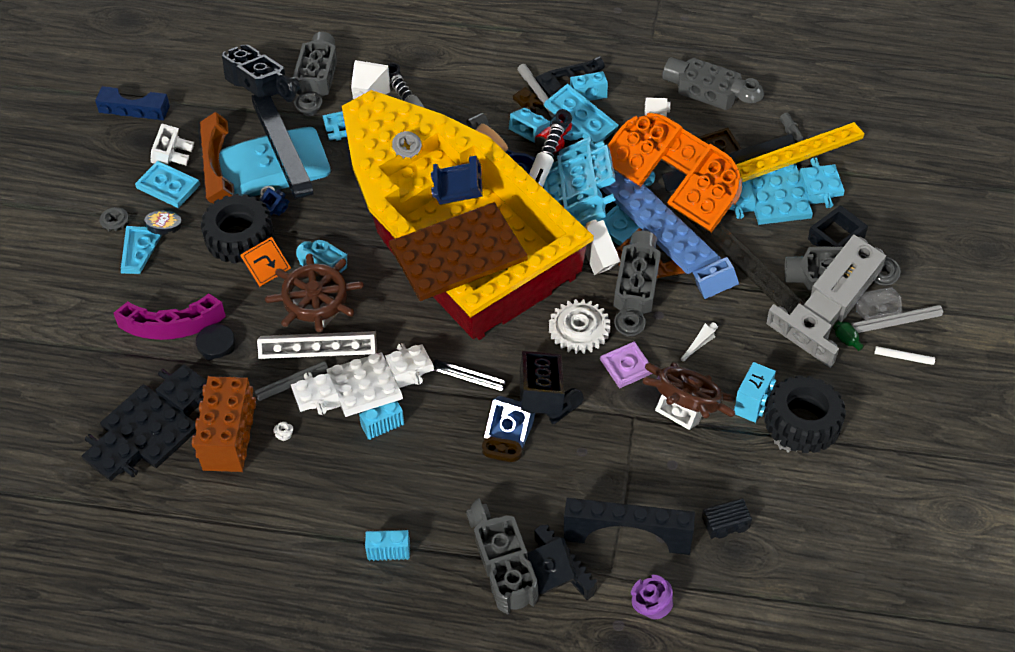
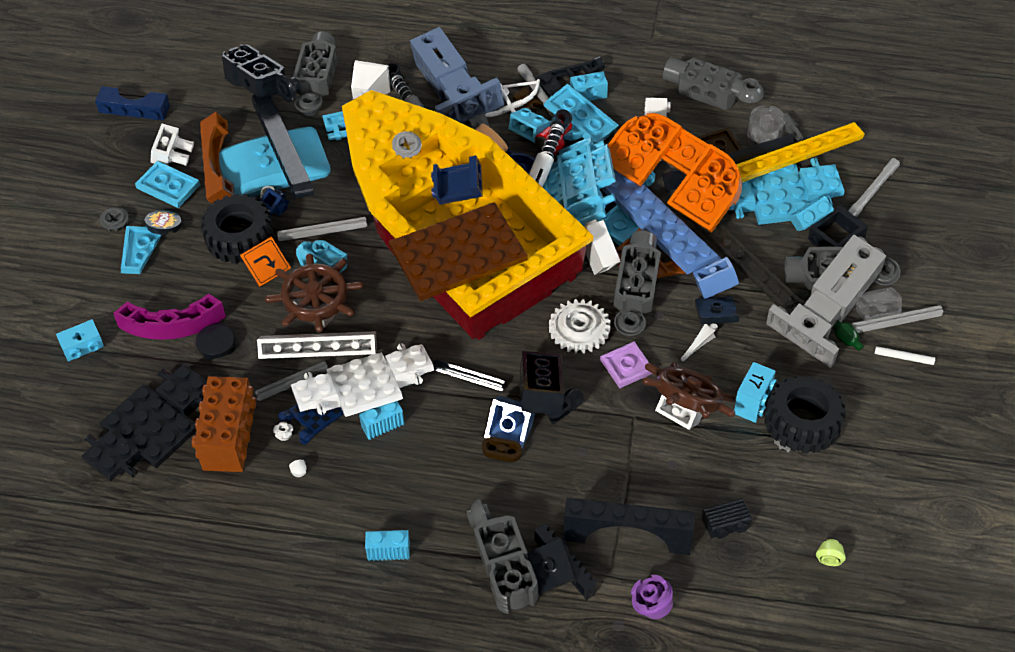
none -> medium azure brick [56,319,104,361]
none -> light grey axle [277,217,367,241]
none -> dark blue flag [278,404,344,445]
none -> white hinge [289,460,307,477]
none -> sand blue brick [409,27,504,124]
none -> white piece [485,79,540,117]
none -> black plate [695,297,739,324]
none -> clear brick [747,105,785,144]
none -> medium azure brick [789,196,834,231]
none -> yellowish green cone [816,539,846,566]
none -> light grey piece [848,158,900,217]

